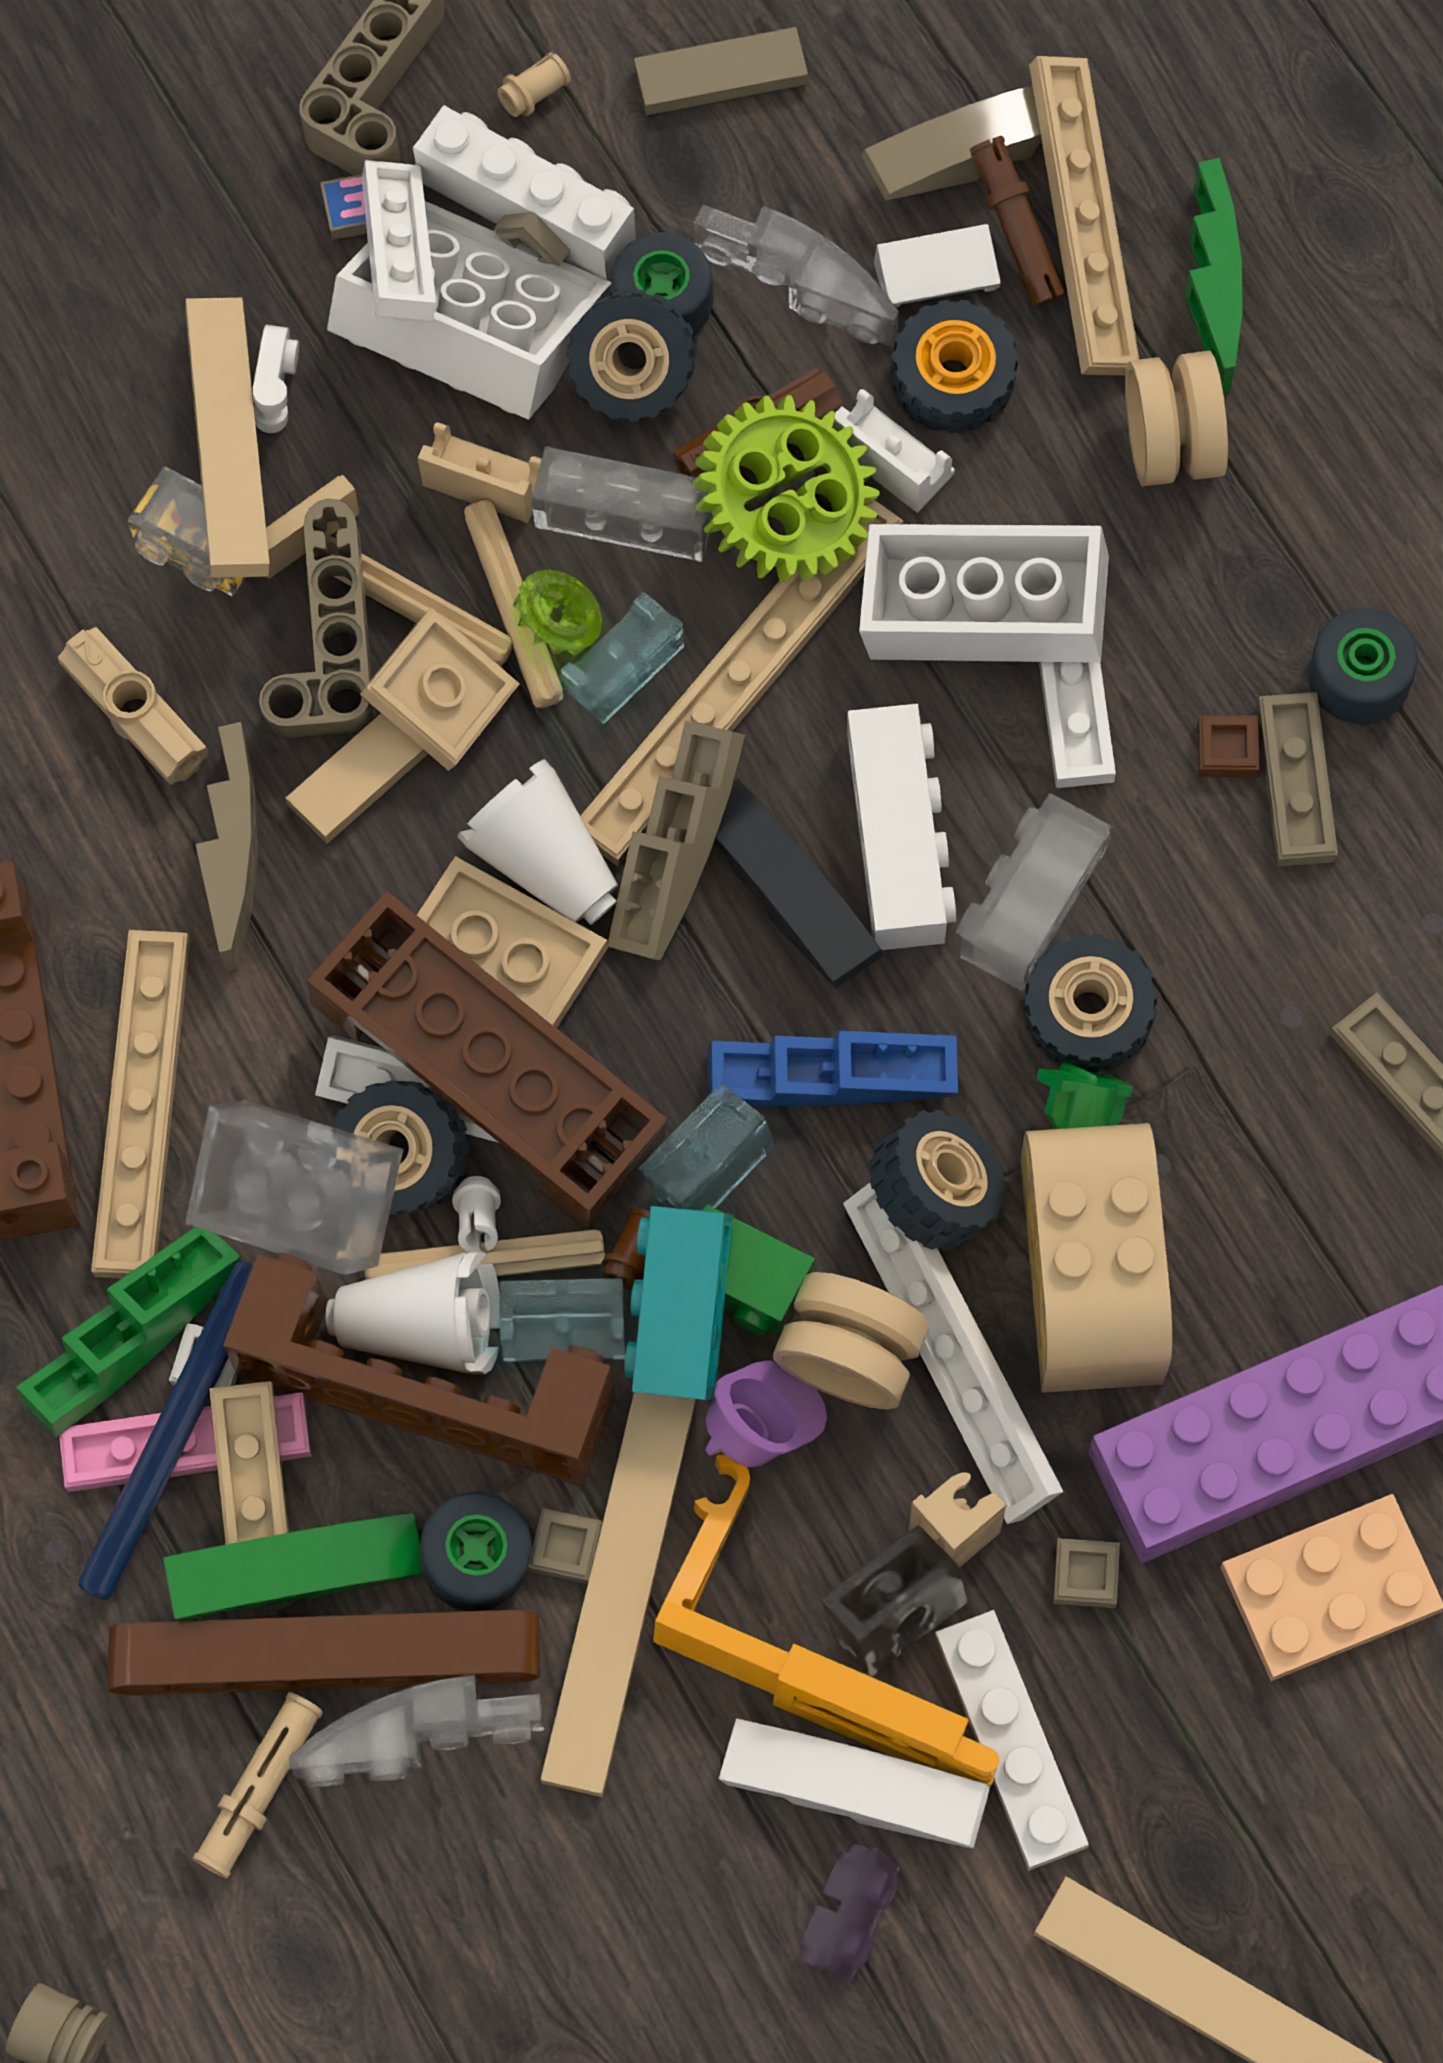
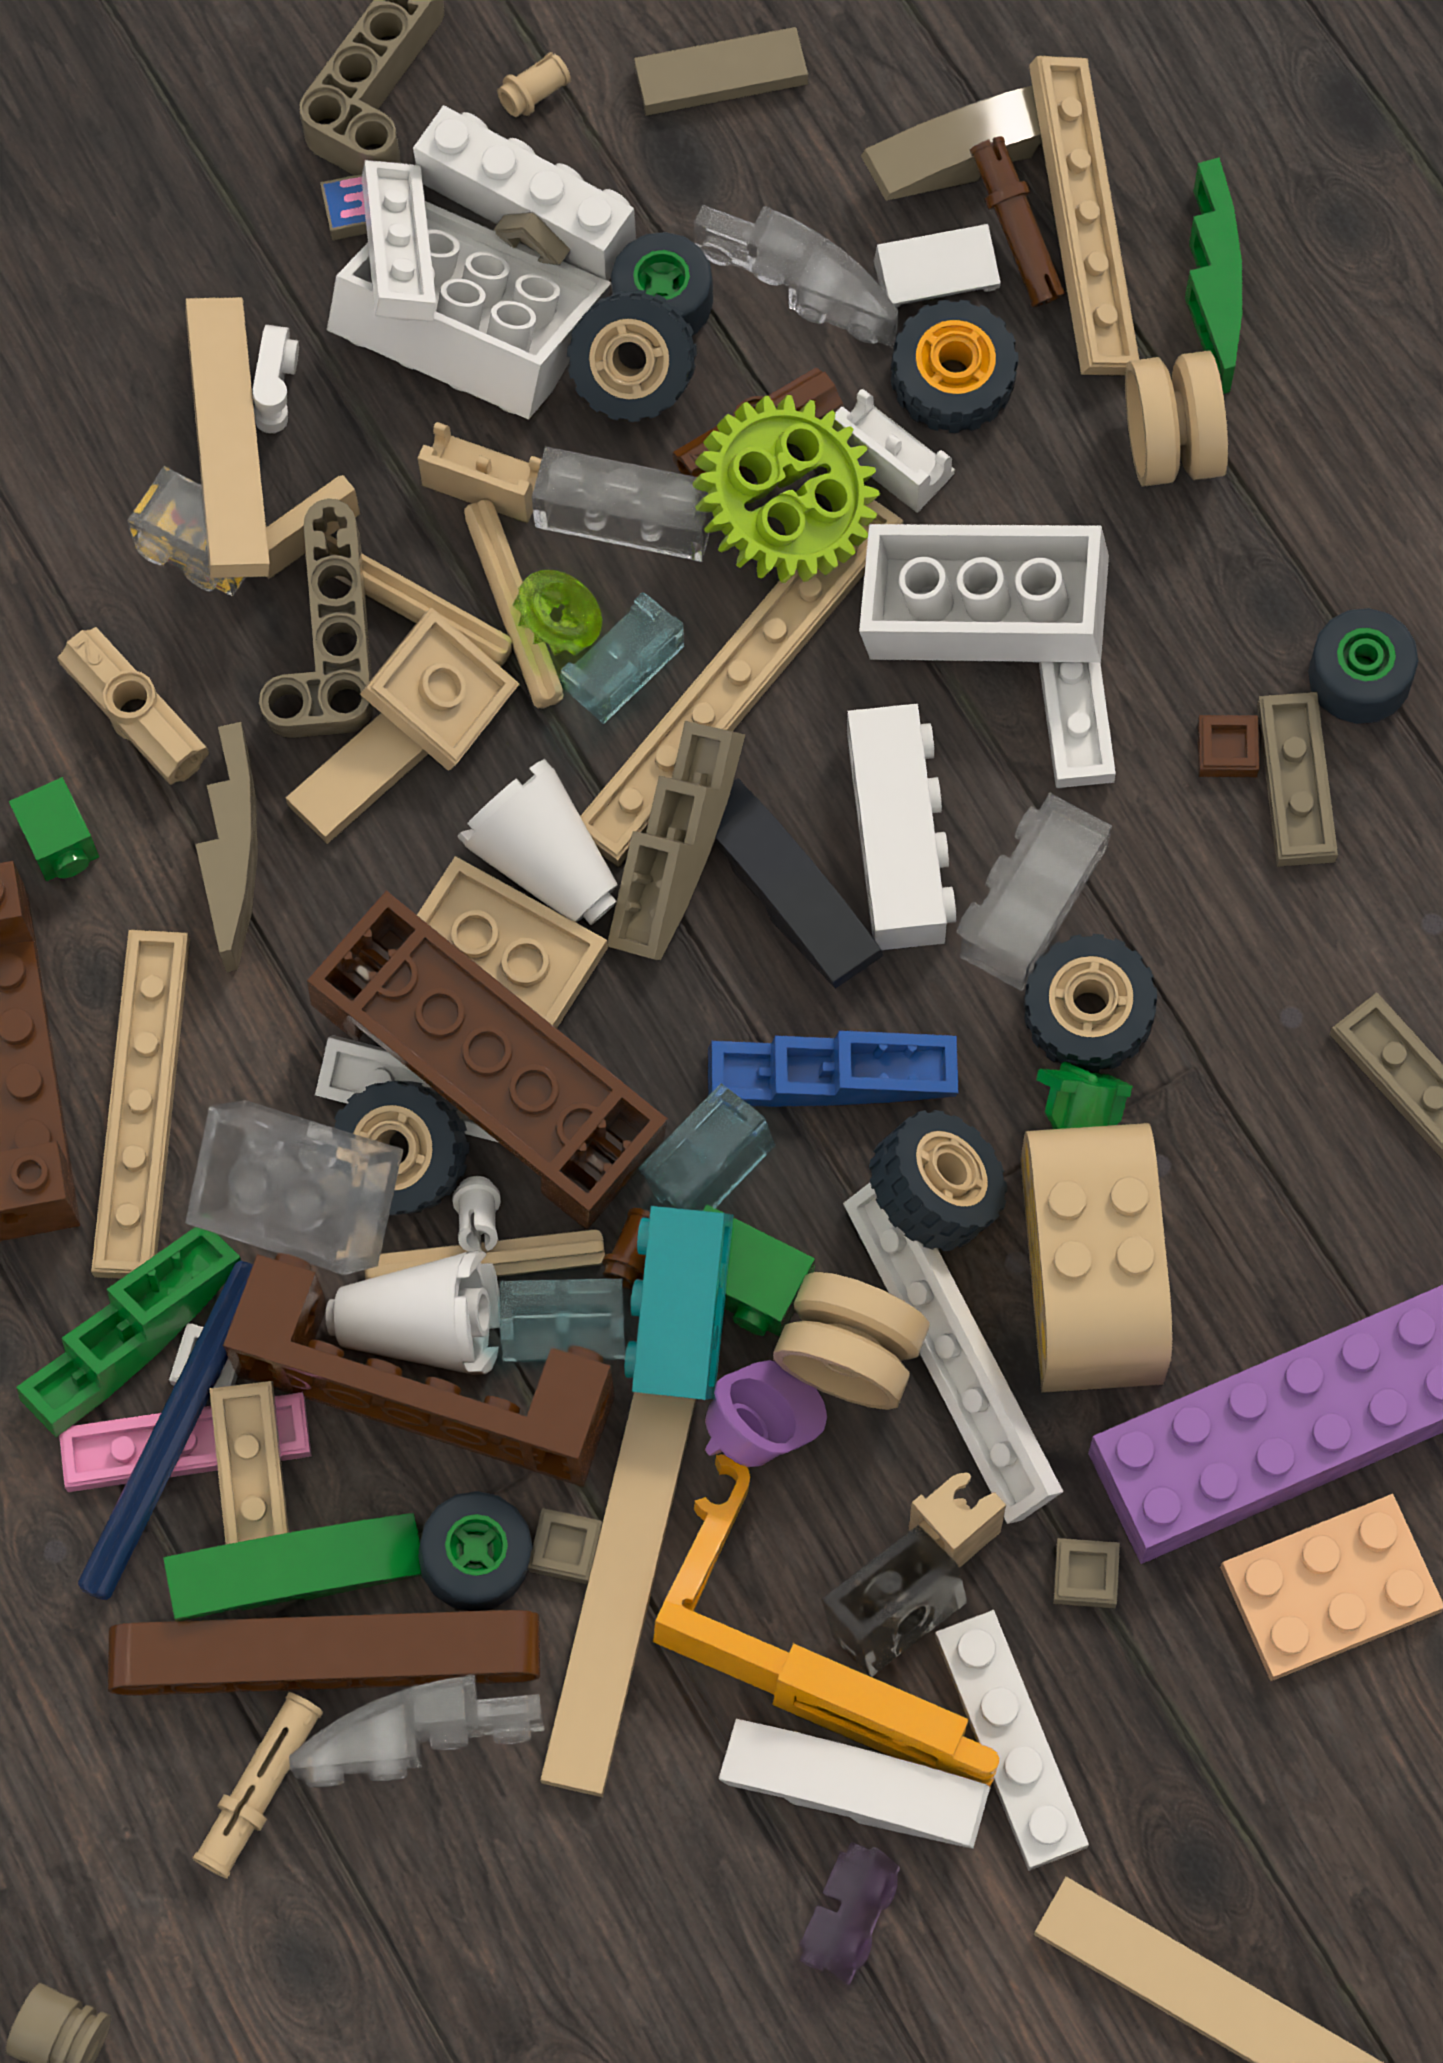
none -> green brick [9,777,99,882]

